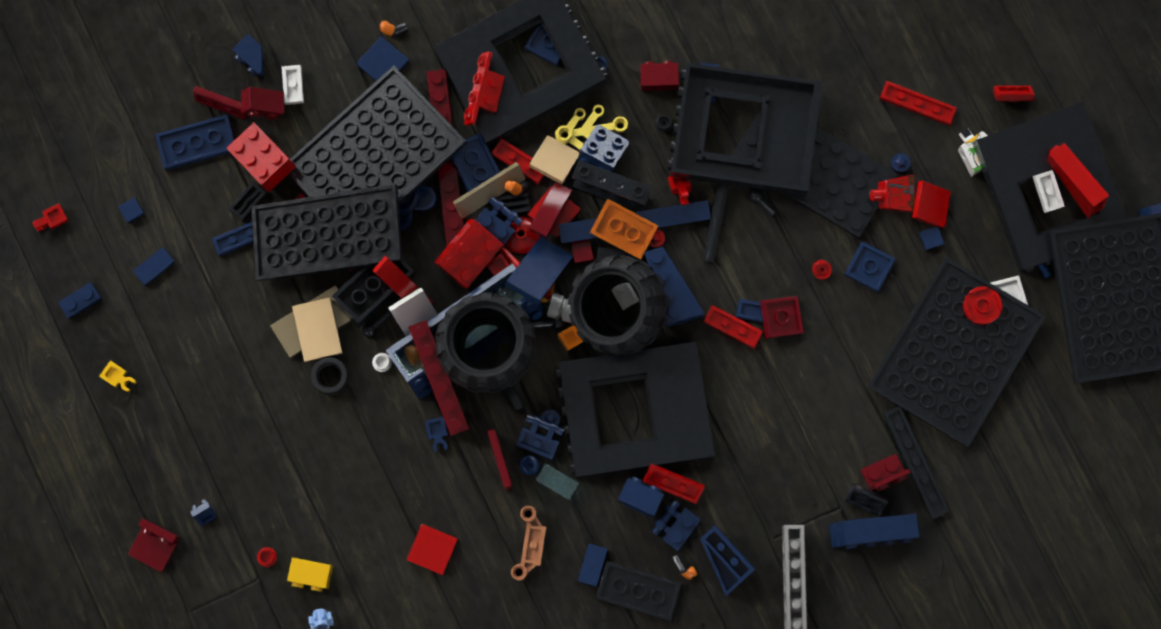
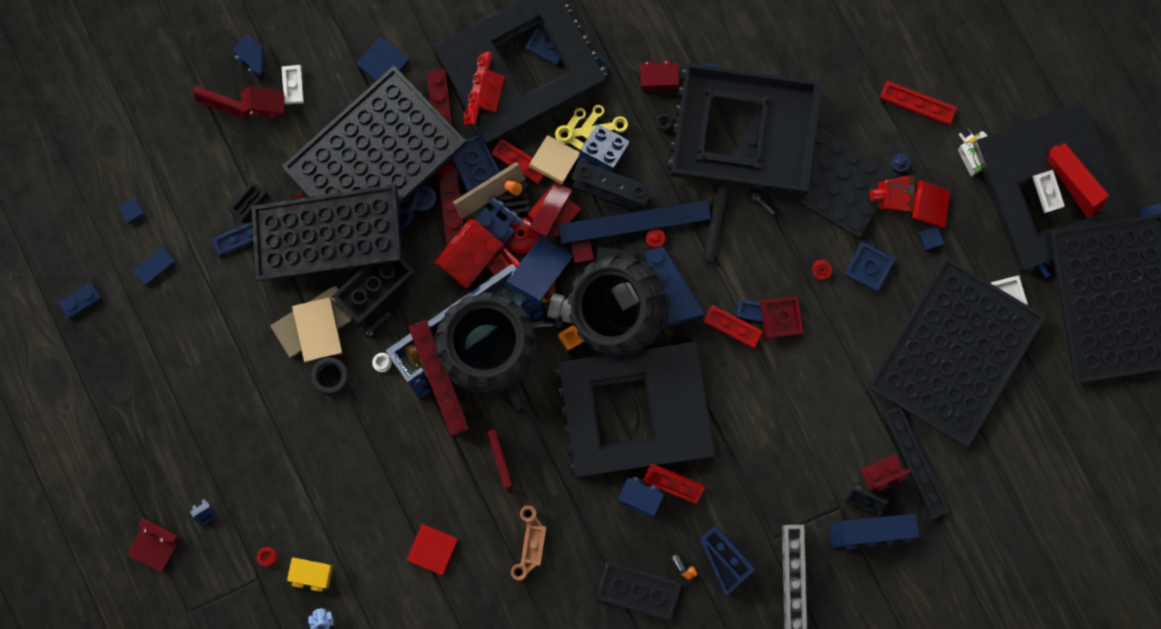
red plate [32,203,69,232] -> none
yellow plate [99,361,136,392] -> none
dark blue tile [155,114,235,171] -> none
brick [227,123,296,192] -> none
red tile [372,256,433,303] -> none
arm [380,21,408,37] -> none
white tile [388,288,438,336] -> none
dark blue plate [425,417,448,453] -> none
dark blue plate [516,414,564,460] -> none
dark blue tile [520,456,540,475] -> none
clear light blue plate [536,464,579,500] -> none
dark blue tile [541,410,560,426] -> none
dark blue tile [578,543,607,587] -> none
orange plate [590,199,658,260] -> none
dark blue plate [651,500,701,551] -> none
red plate [668,176,691,206] -> none
red tile [963,286,1003,325] -> none
red plate [993,86,1035,102] -> none

